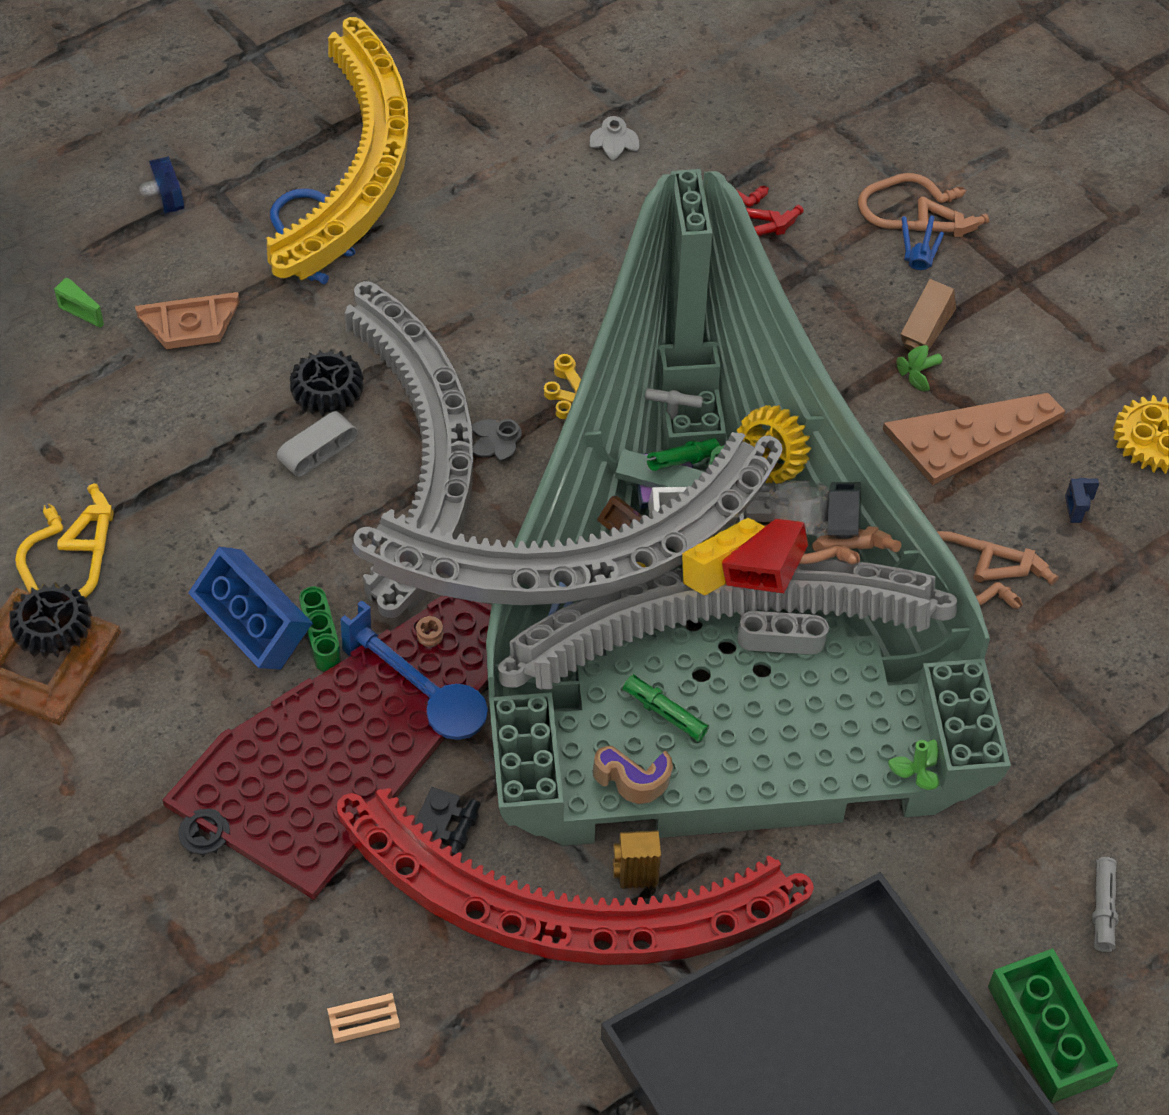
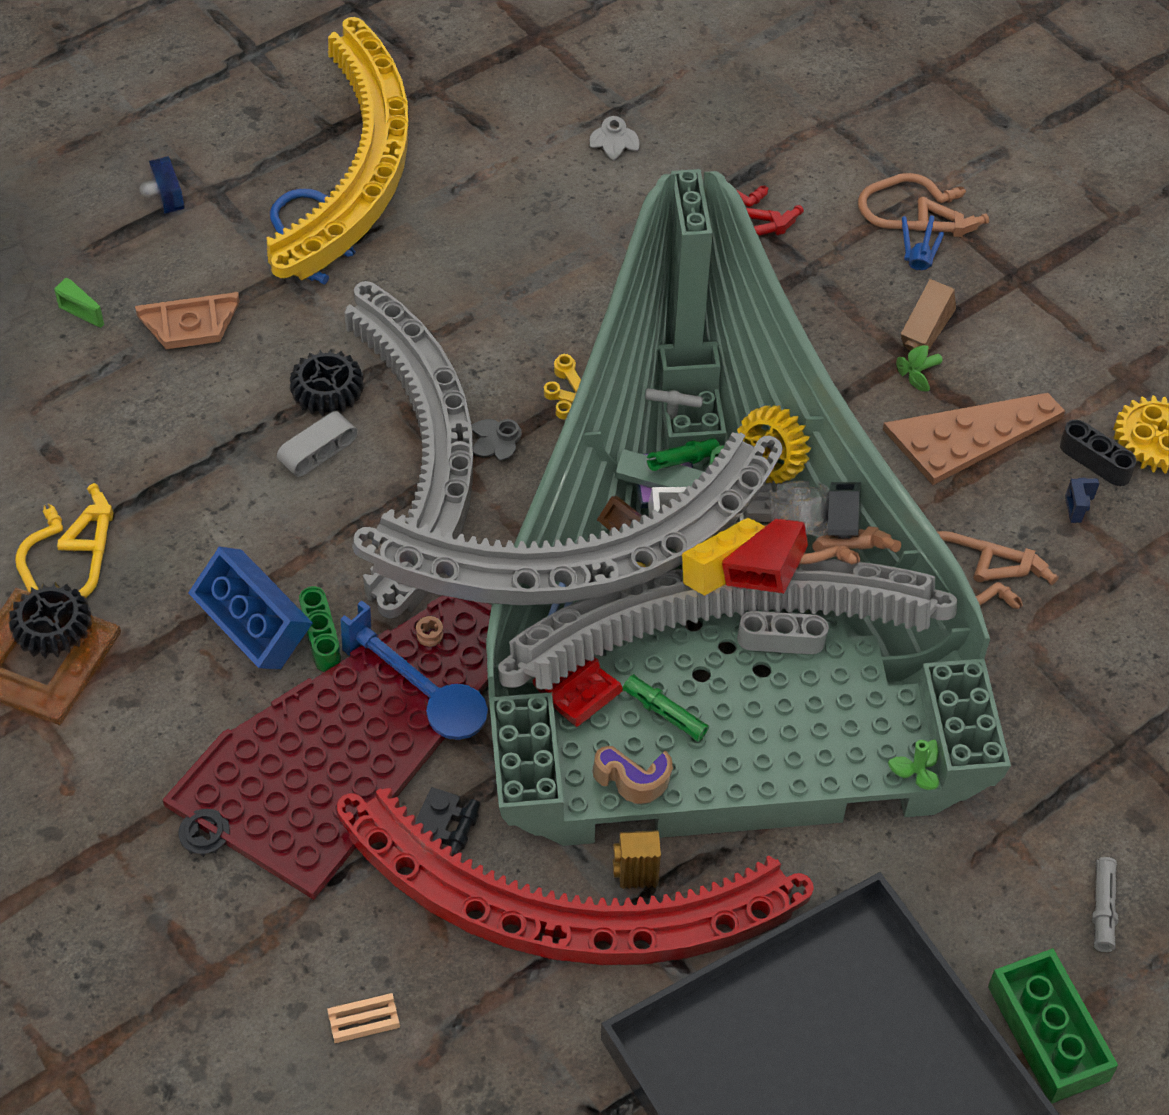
none -> red slope [532,657,623,727]
none -> black beam [1060,419,1137,486]

